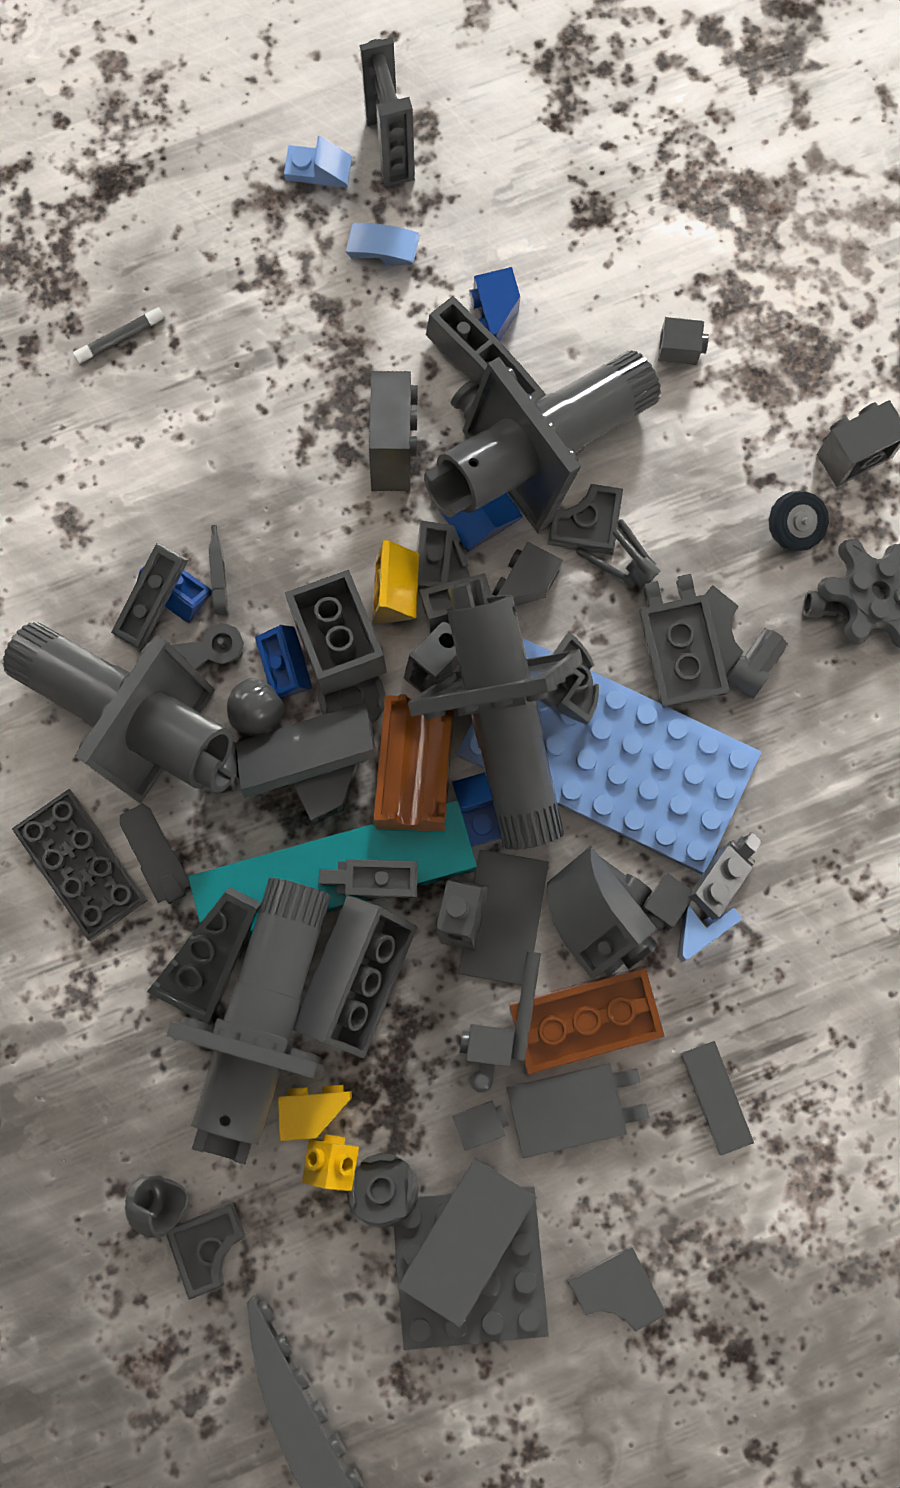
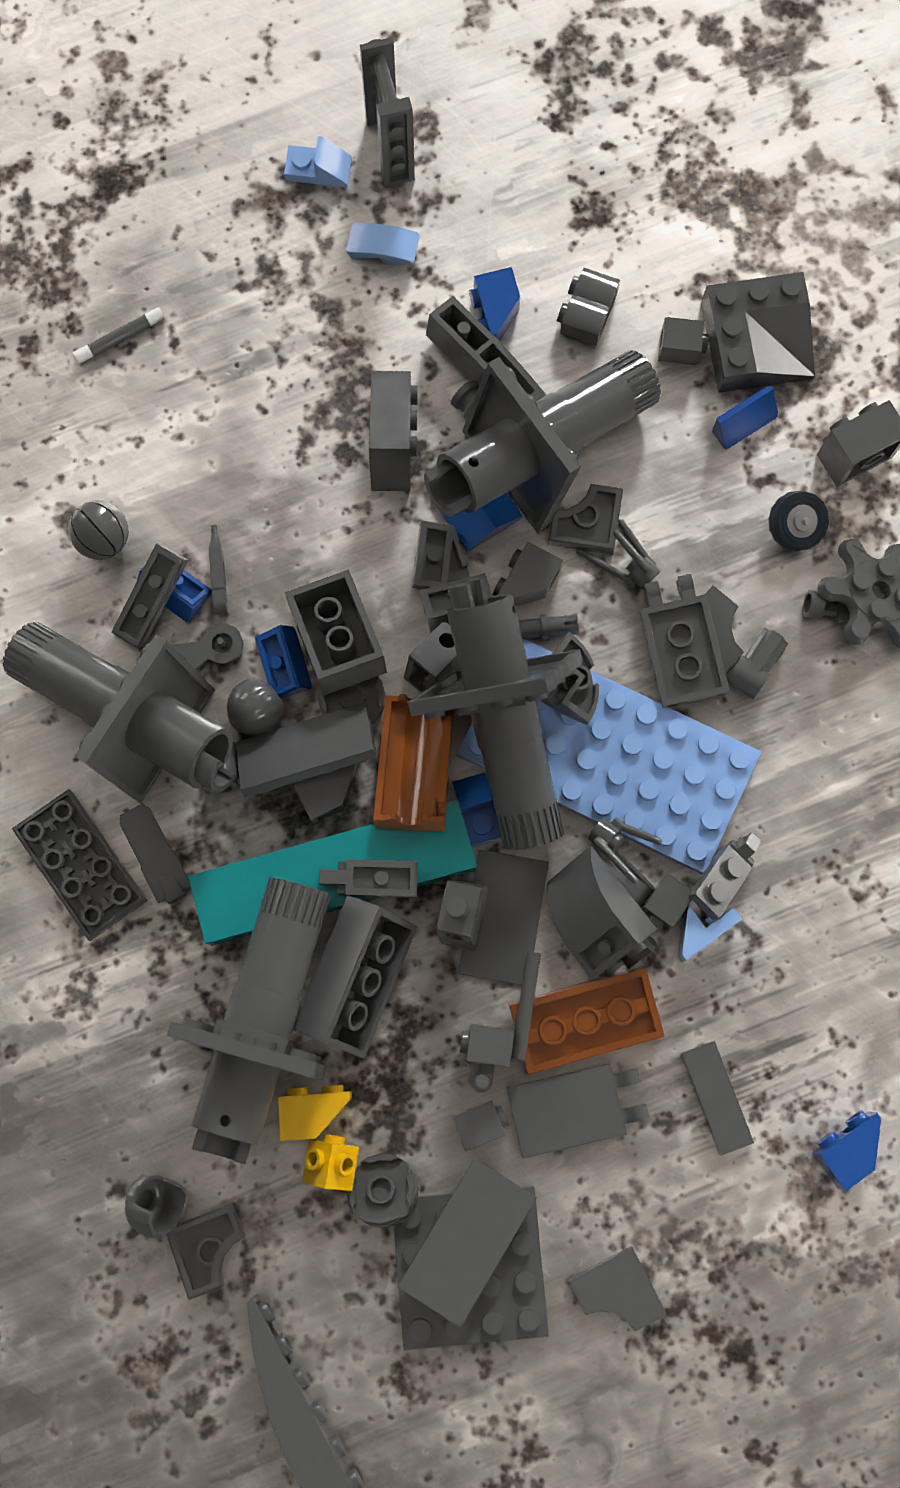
dark grey wing [147,887,261,1024] -> none
yellow slope [372,540,419,624] -> none
none -> dark grey piece [68,500,129,560]
none -> dark grey pin [518,613,579,641]
none -> dark grey brick [557,267,620,346]
none -> dark grey plant [588,817,662,891]
none -> dark grey slope [701,272,815,393]
none -> blue slope [712,385,778,449]
none -> blue slope [812,1110,882,1191]

